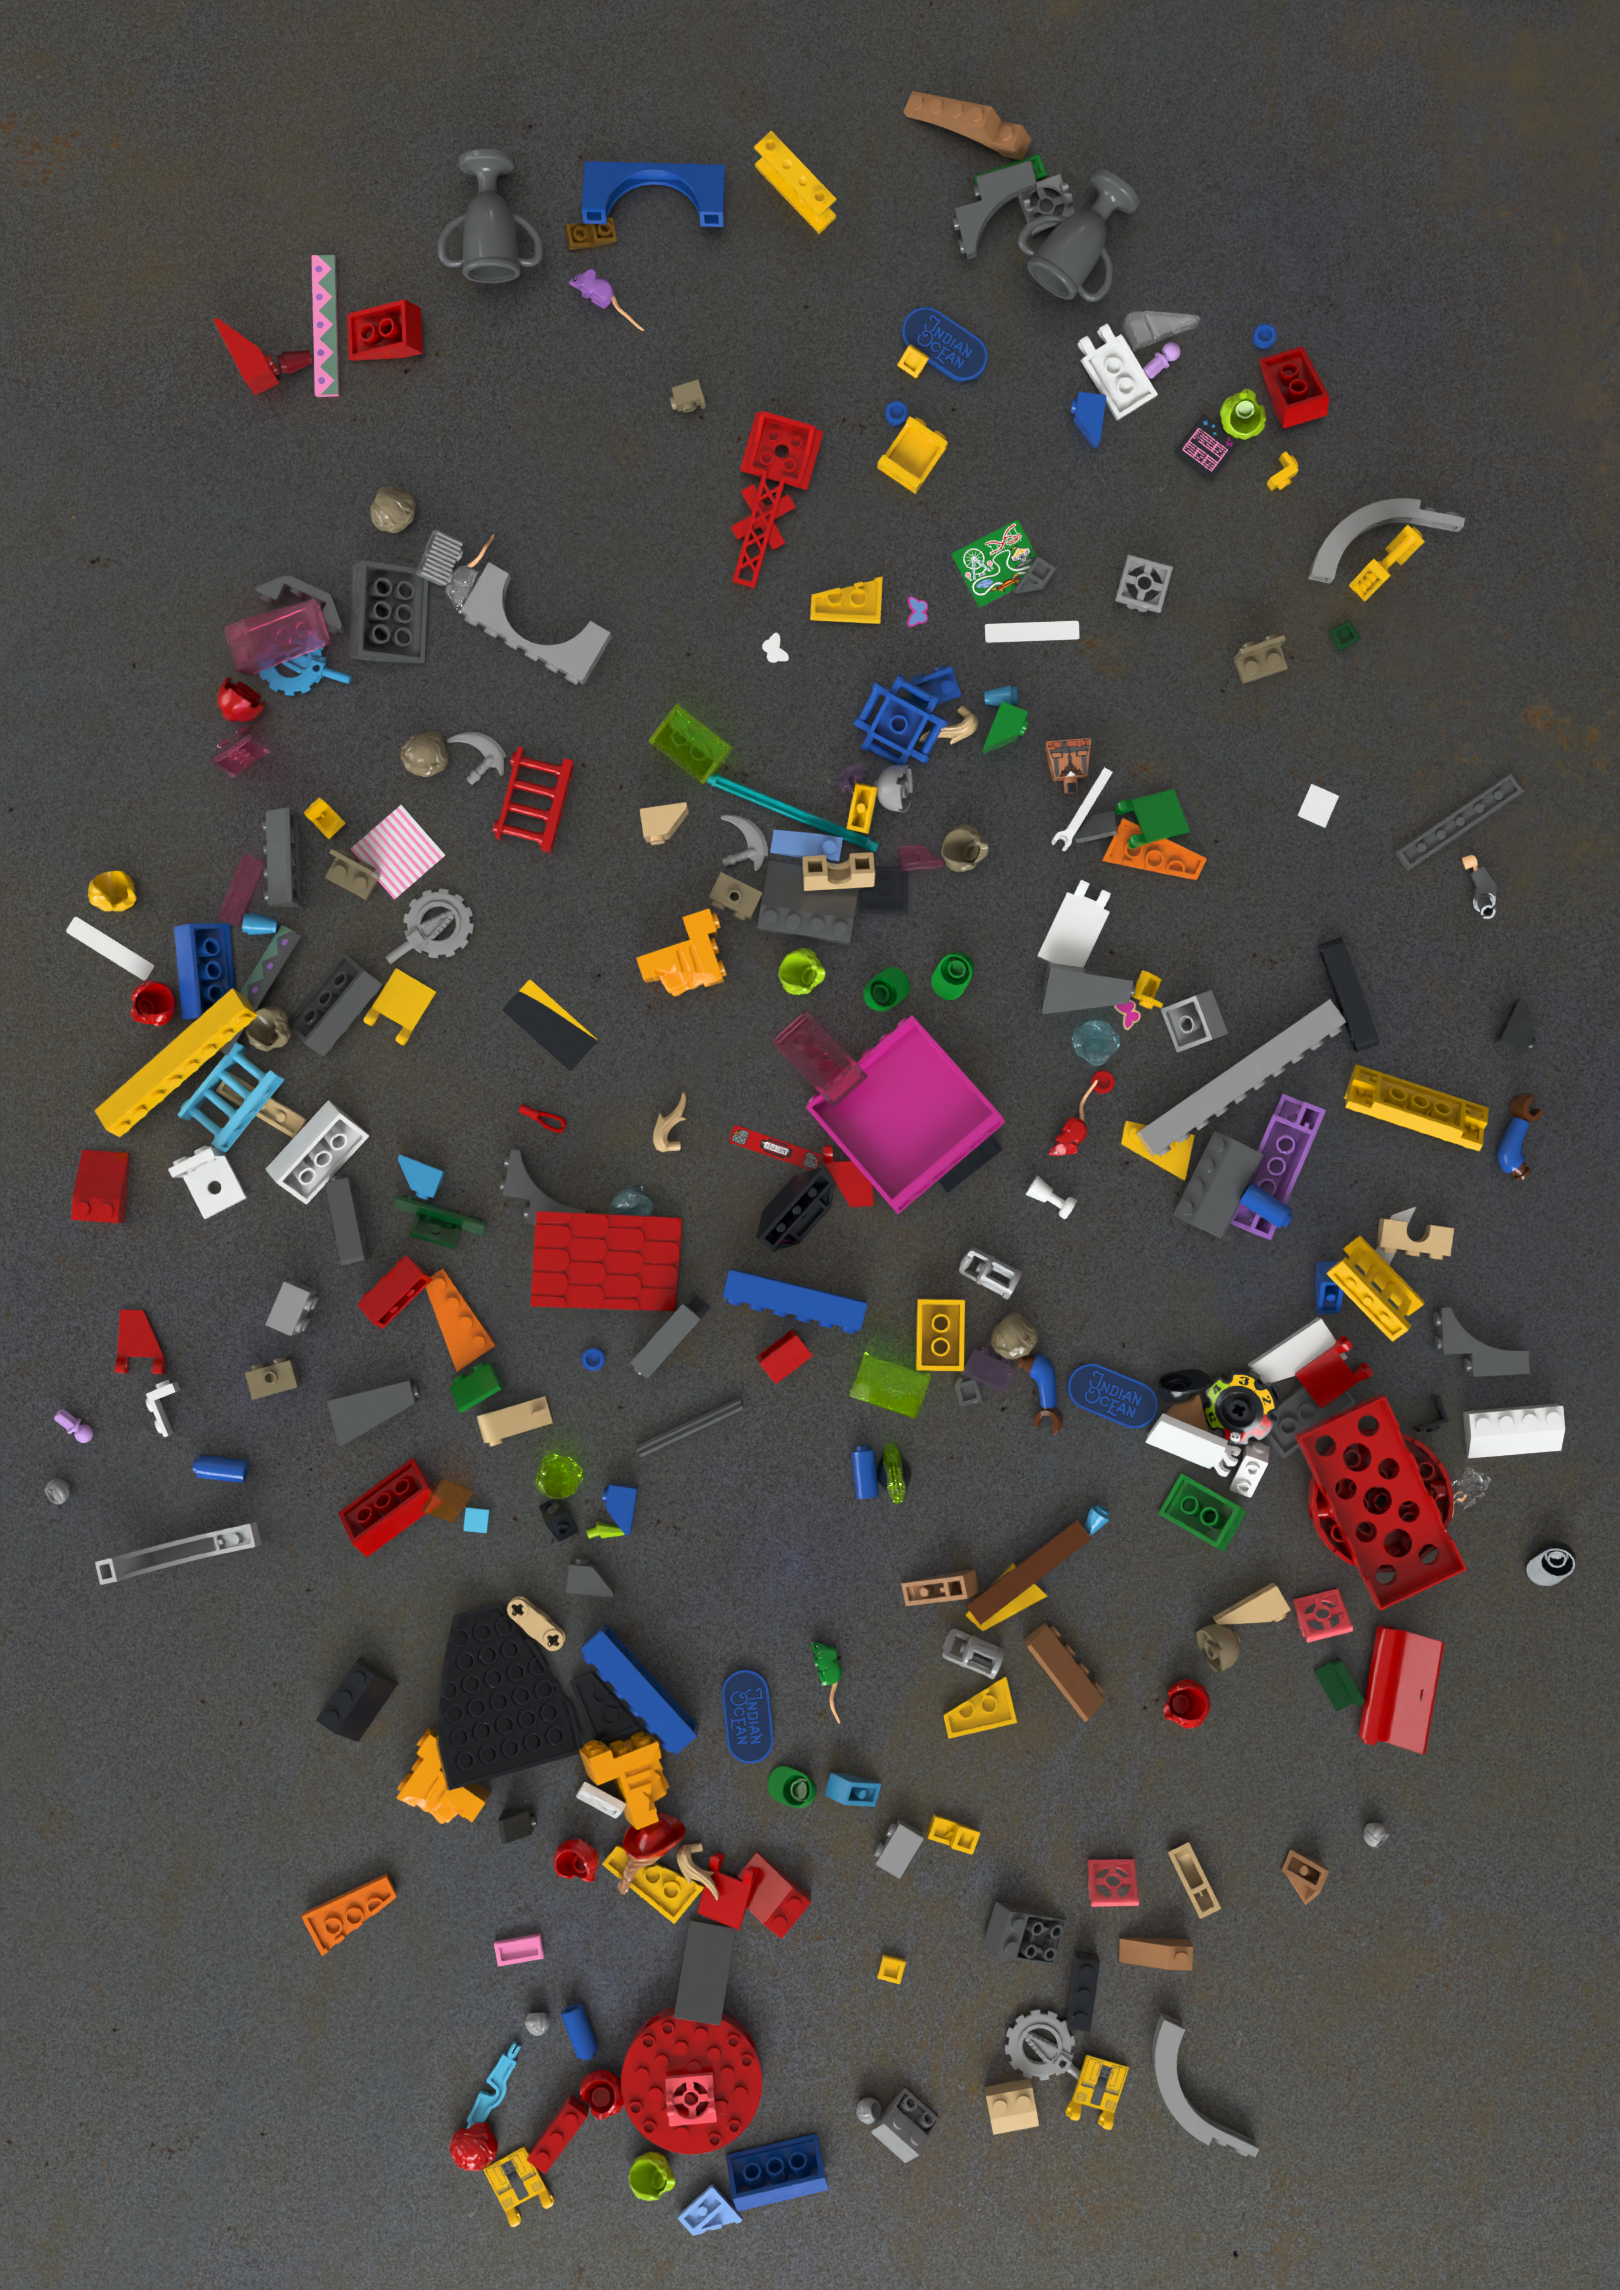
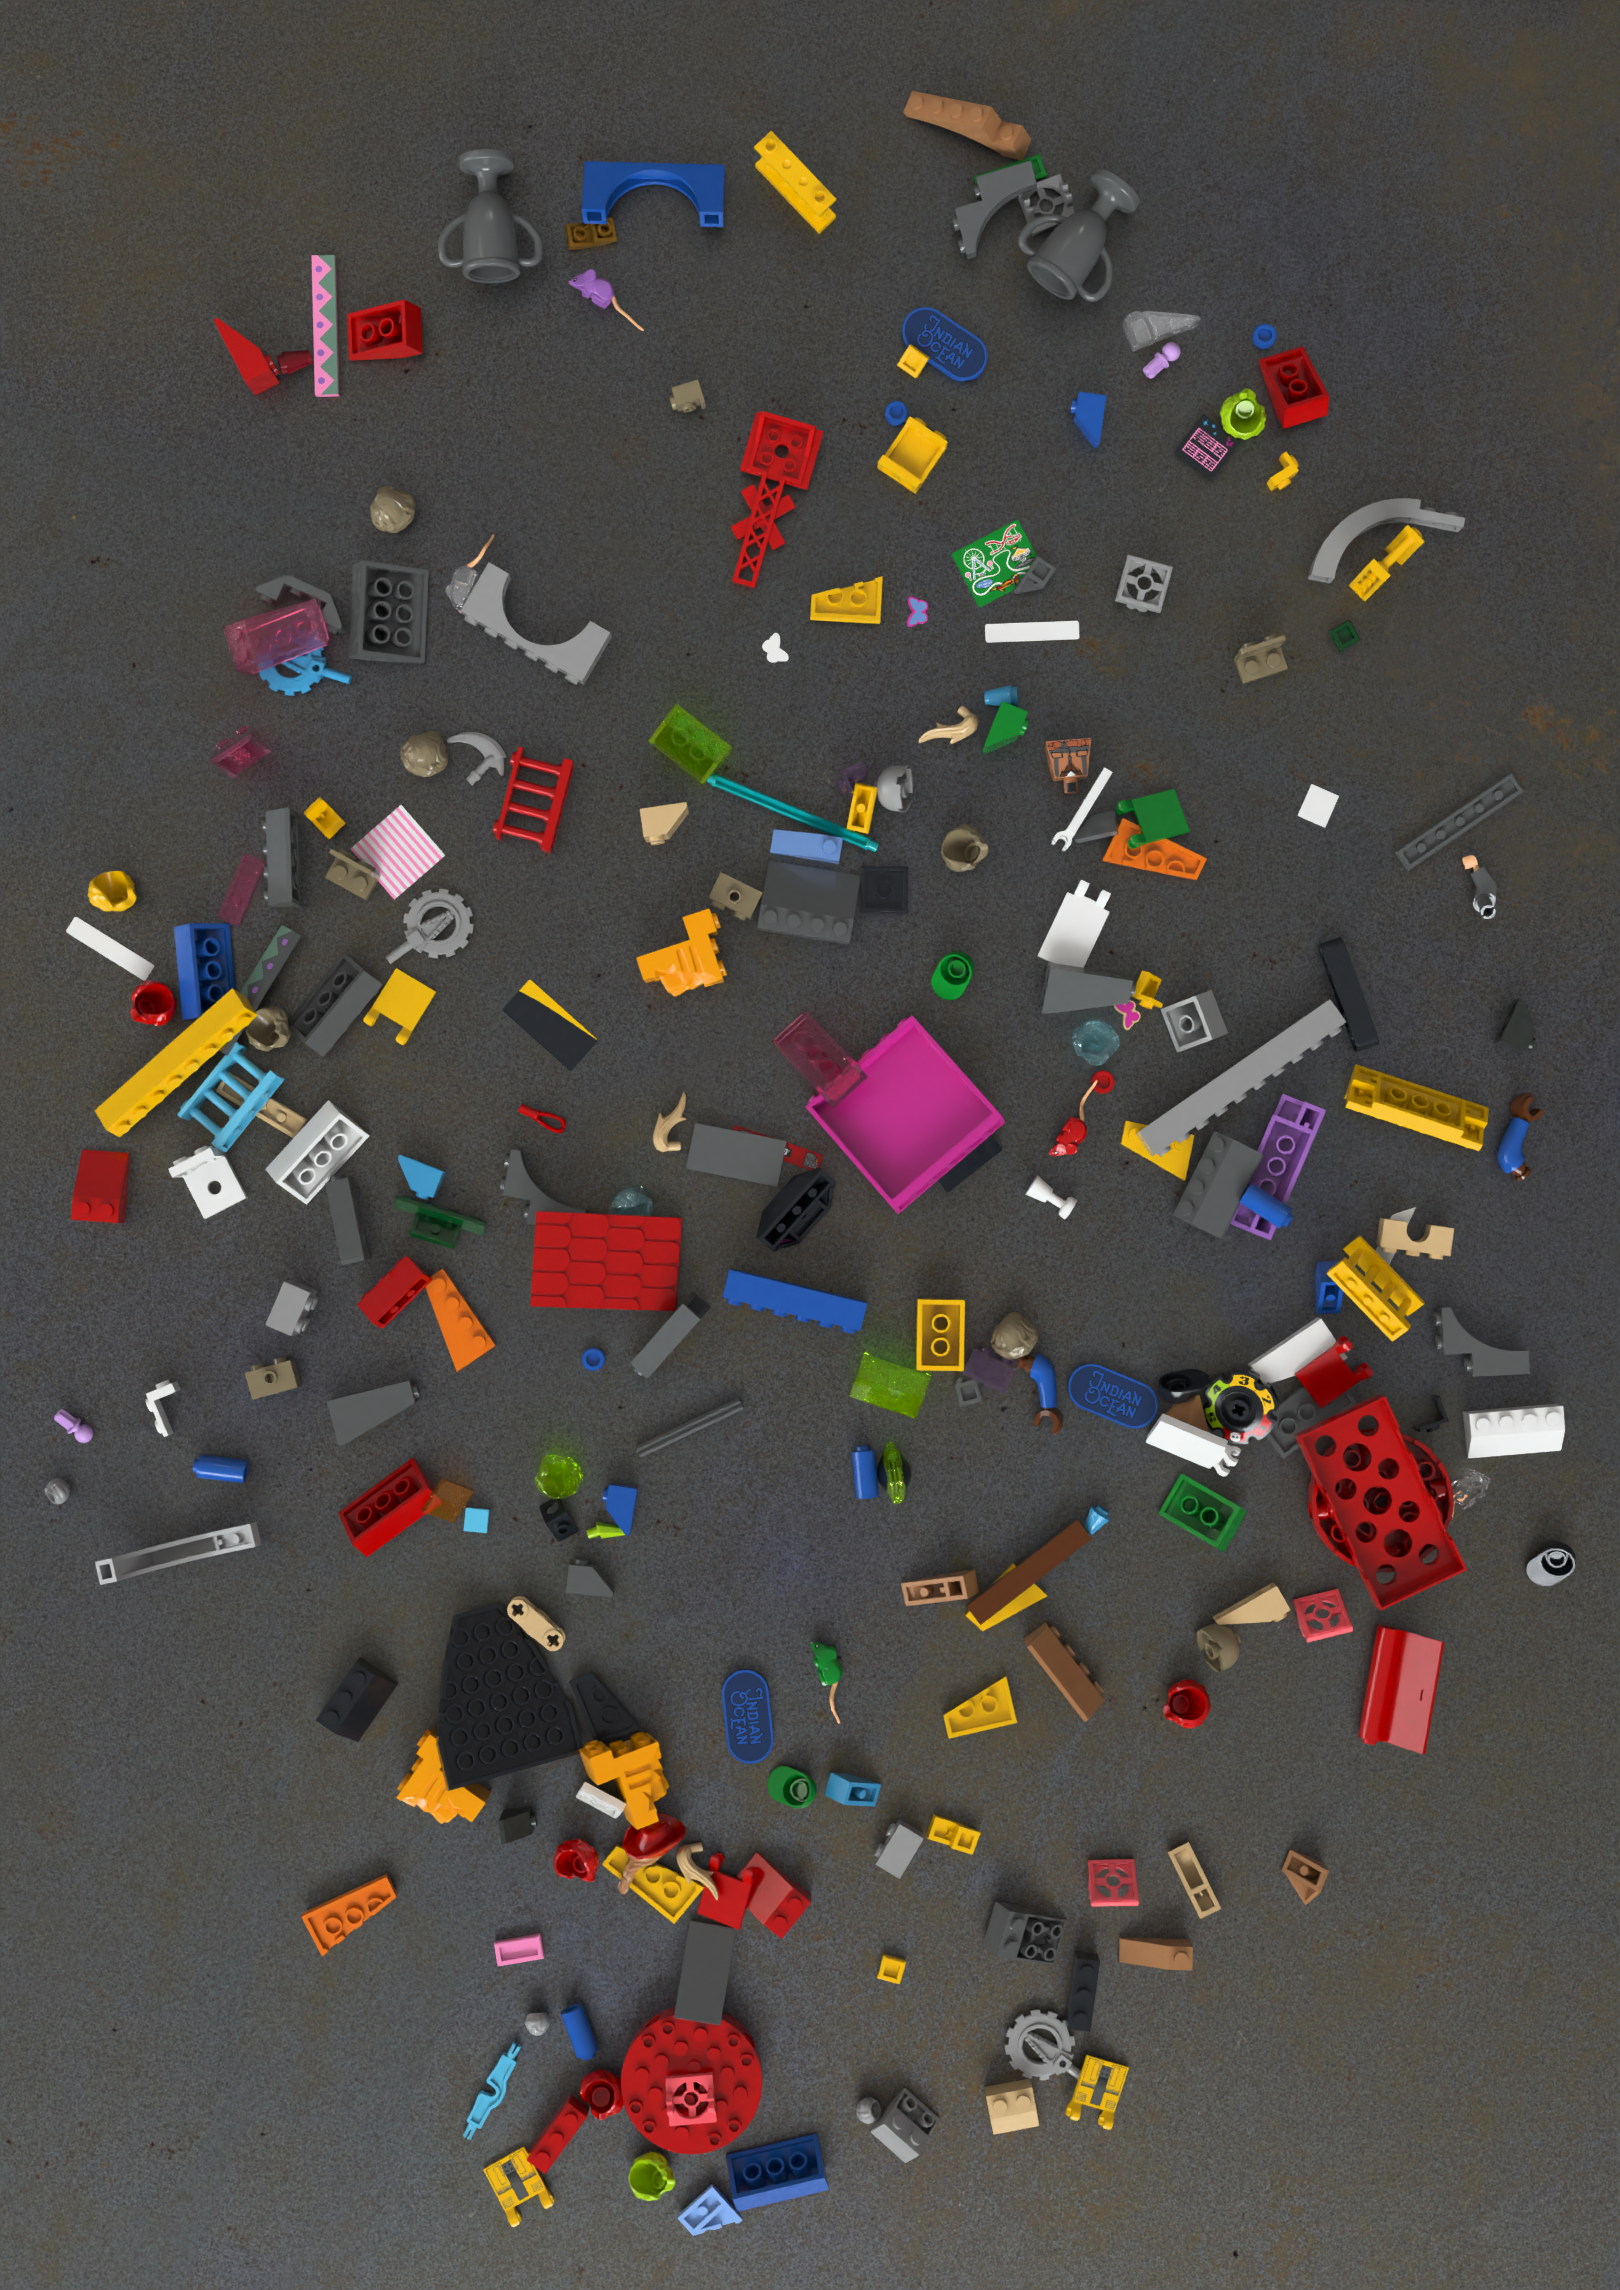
red flag [115,1310,166,1375] -> none
red cylinder [217,677,265,722] -> none
dark azure cone [242,912,277,935] -> none
light grey brick [416,530,463,586] -> none
green slope [449,1361,506,1414] -> none
red hair [449,2122,498,2171] -> none
tan door [477,1396,553,1446] -> none
blue brick [580,1623,699,1755] -> none
light grey piece [720,815,768,872] -> none
red brick [756,1328,813,1384] -> none
lime hair [778,948,826,995] -> none
tan arch [802,852,875,891] -> none
red flag [823,1145,874,1207] -> none
blue brick [853,674,949,765] -> none
green cap [863,967,910,1012] -> none
clear pink tile [897,845,944,872] -> none
blue bracket [910,665,962,709] -> none
light grey piece [942,1629,1005,1679] -> none
light grey piece [959,1247,1023,1300] -> none
white tile [1078,324,1158,421] -> none
light grey arch [1152,2013,1259,2157] -> none
white bracket [1230,1440,1269,1497] -> none
dark green panel [1314,1657,1365,1711] -> none
light grey piece [1364,1822,1389,1848] -> none
none -> dark grey tile [686,1122,787,1187]

